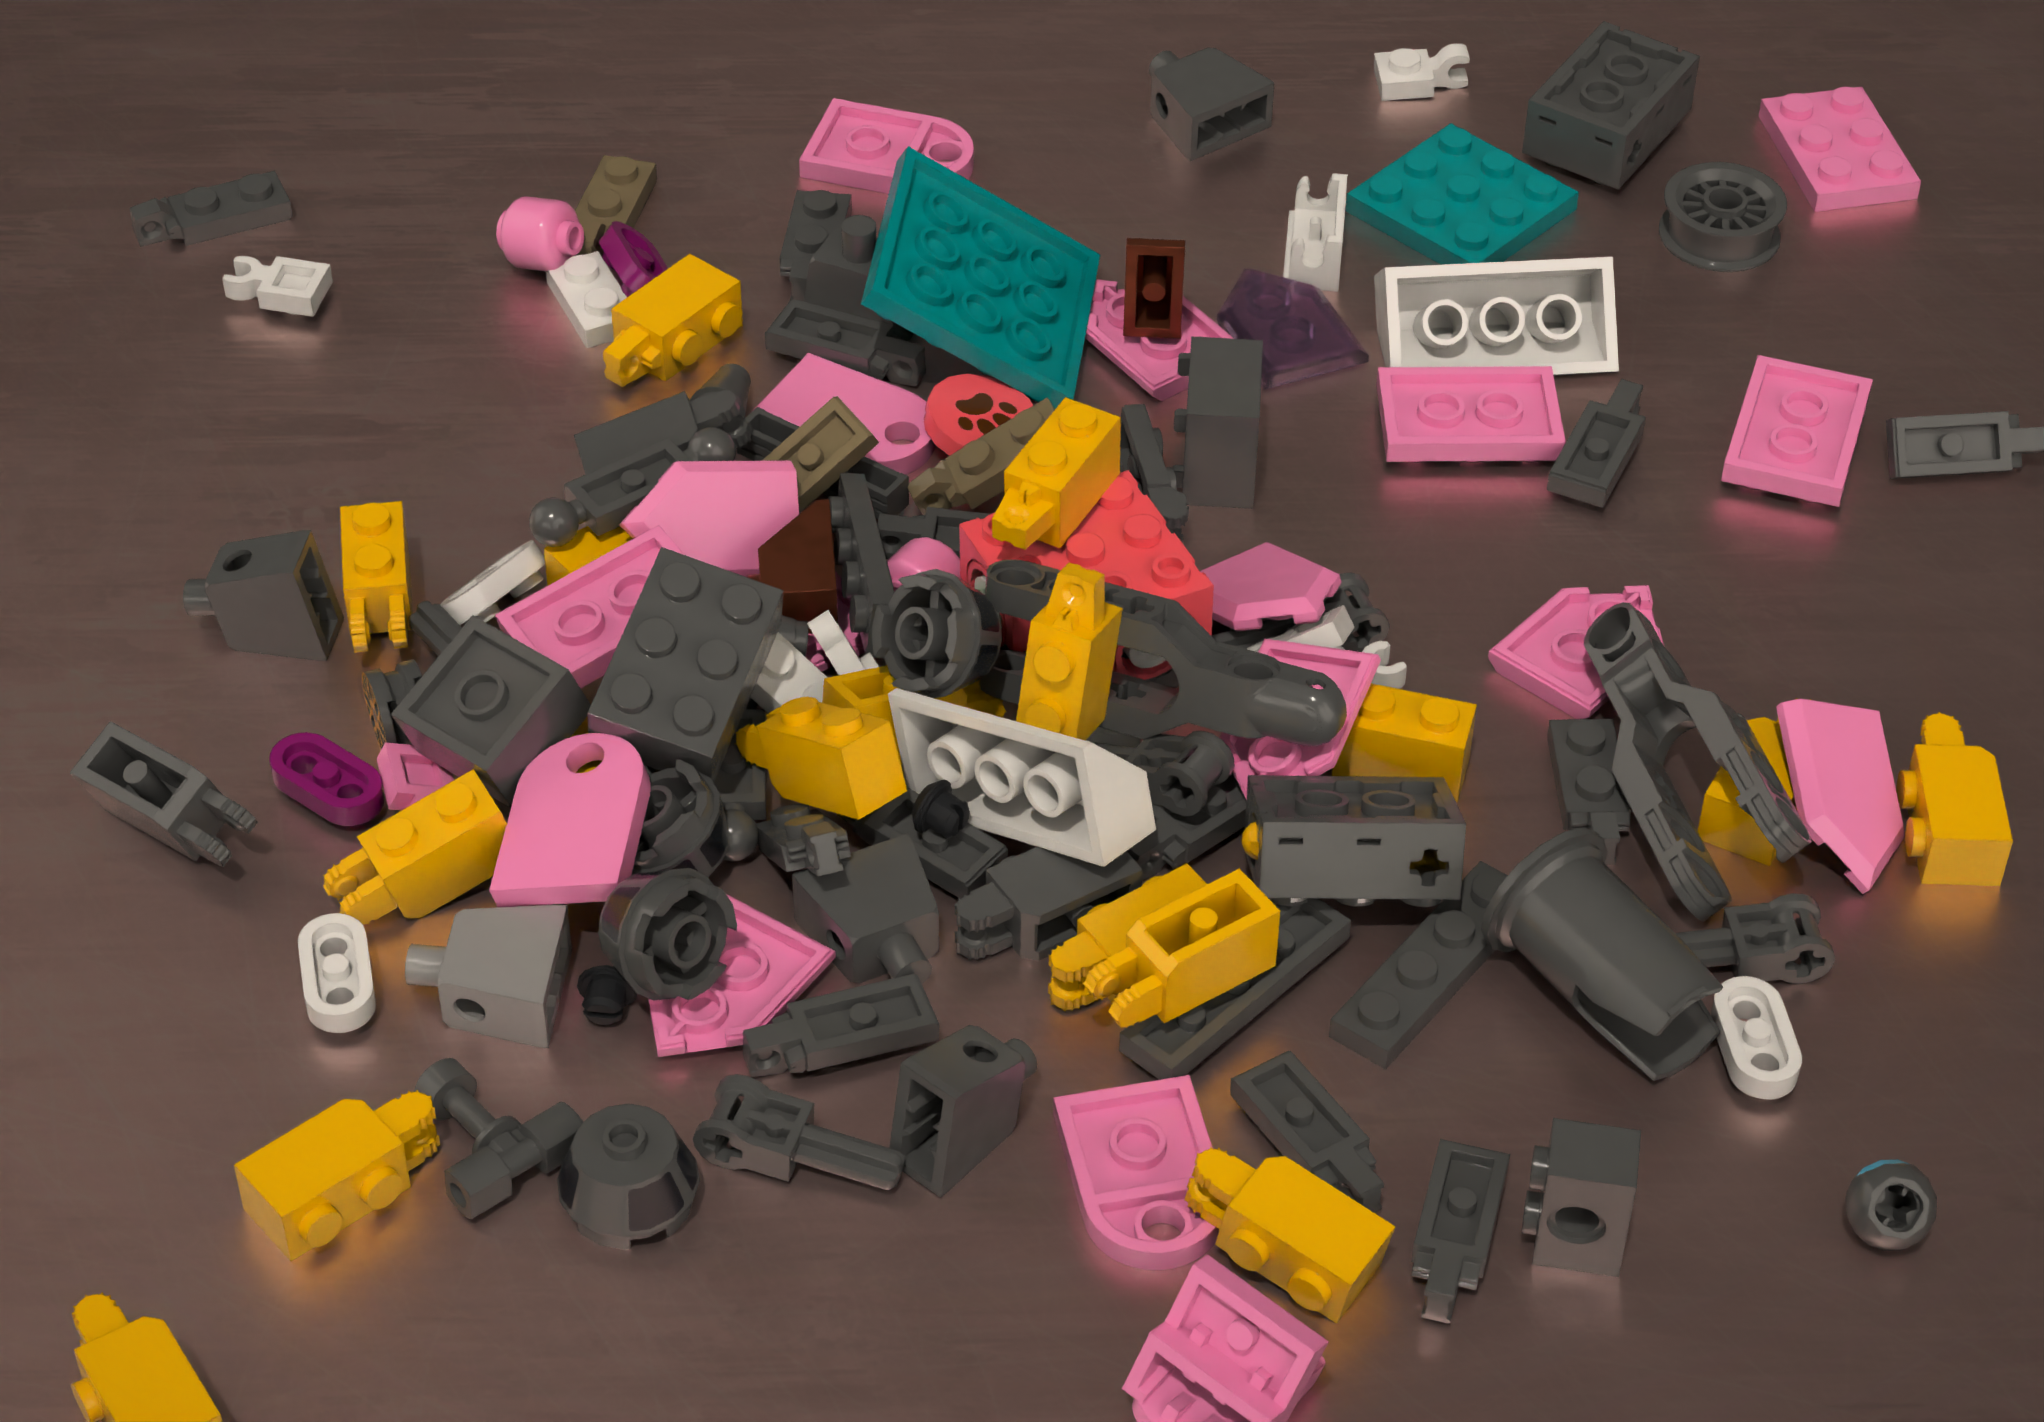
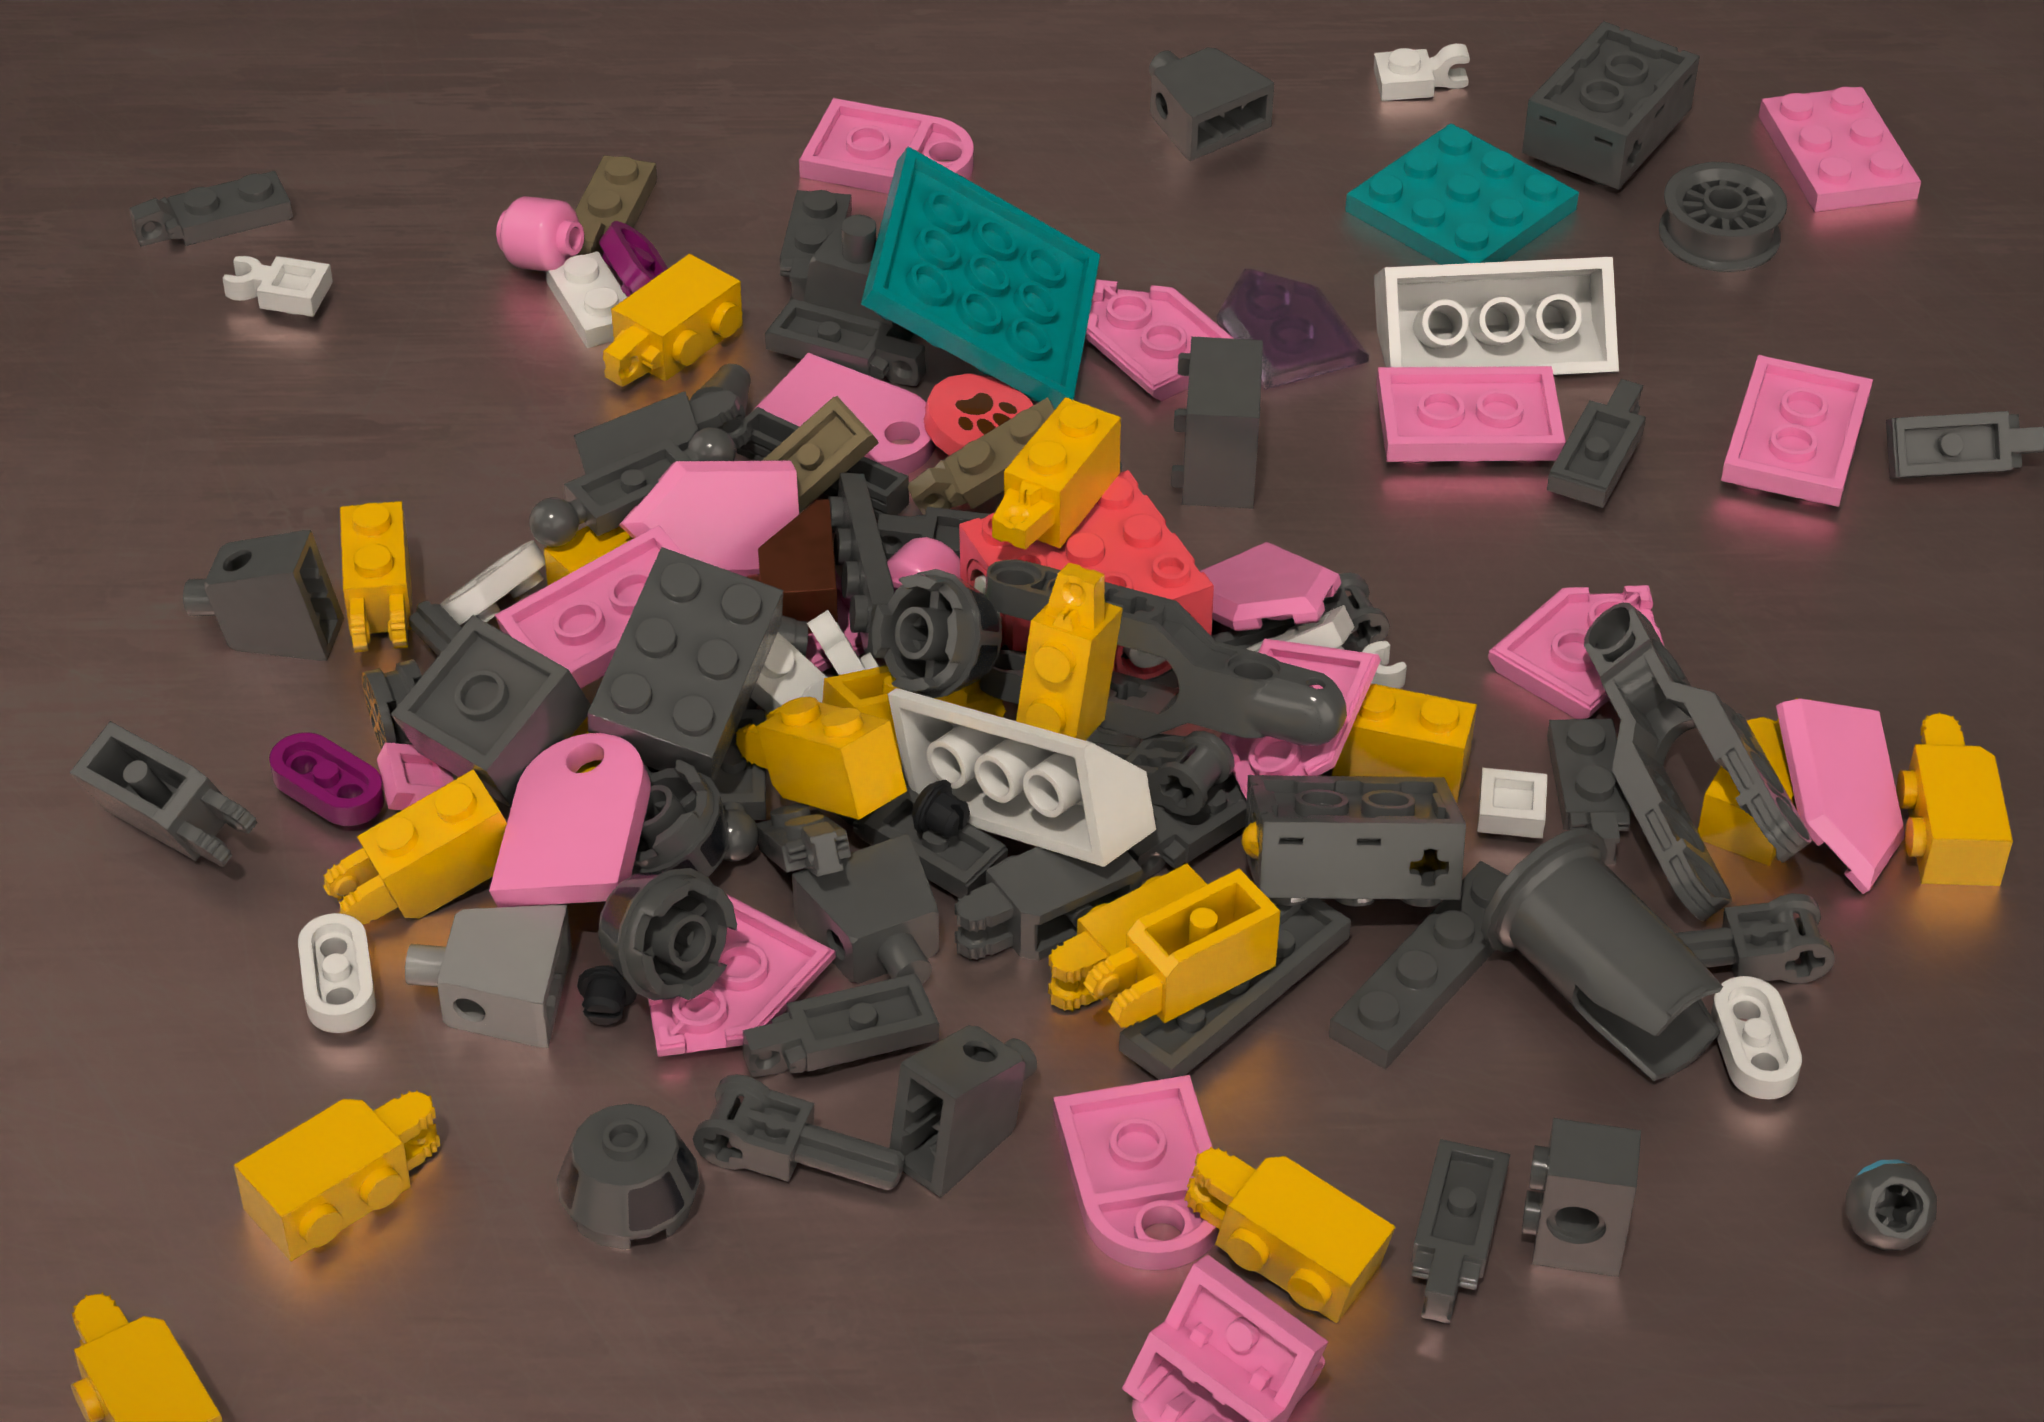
dark grey bar [414,1058,583,1219] -> none
dark grey hinge [1120,404,1189,543] -> none
copper slope [1123,238,1185,339] -> none
dark grey hinge [1230,1051,1384,1213] -> none
white hinge [1282,173,1348,292] -> none
none -> white plate [1477,768,1547,839]

